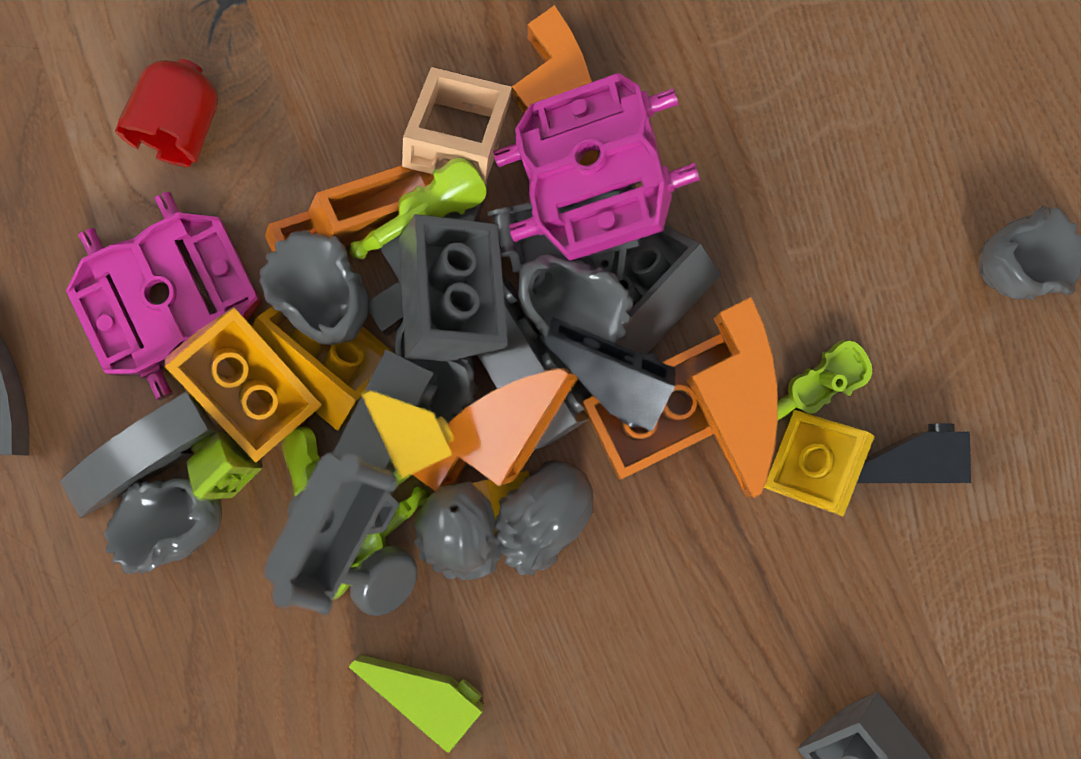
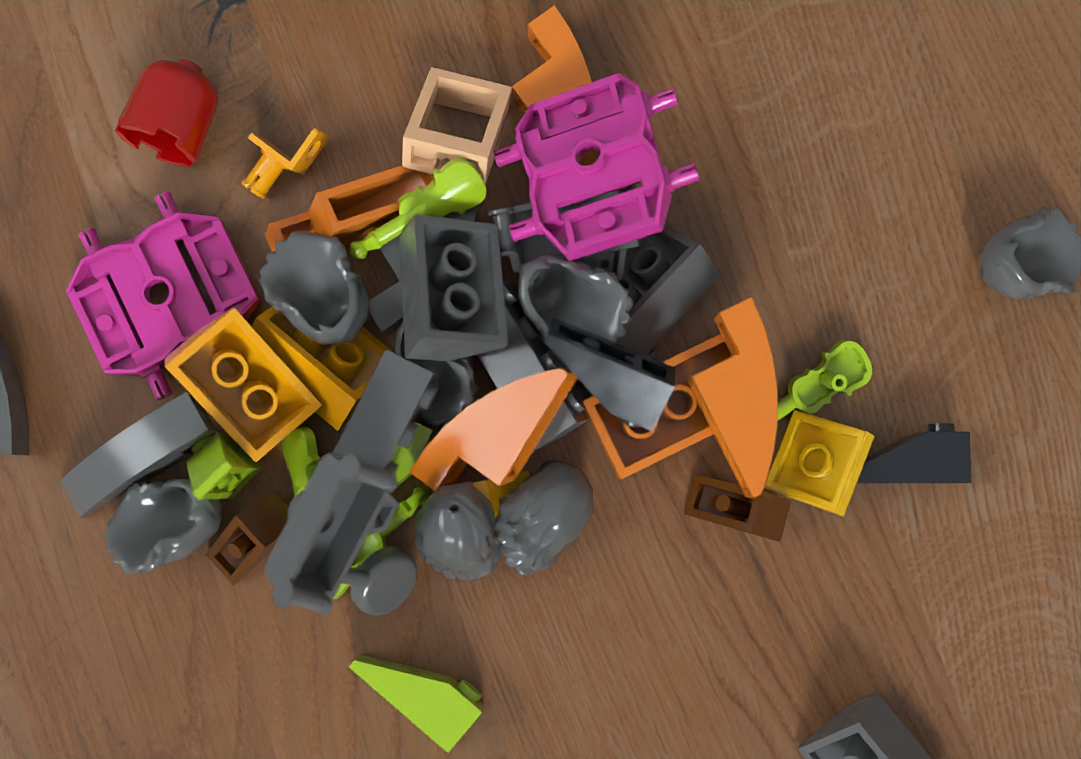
yellow slope [360,390,454,478] -> none
none -> reddish brown slope [205,489,289,586]
none -> light orange bracket [242,128,330,199]
none -> reddish brown slope [684,474,791,542]

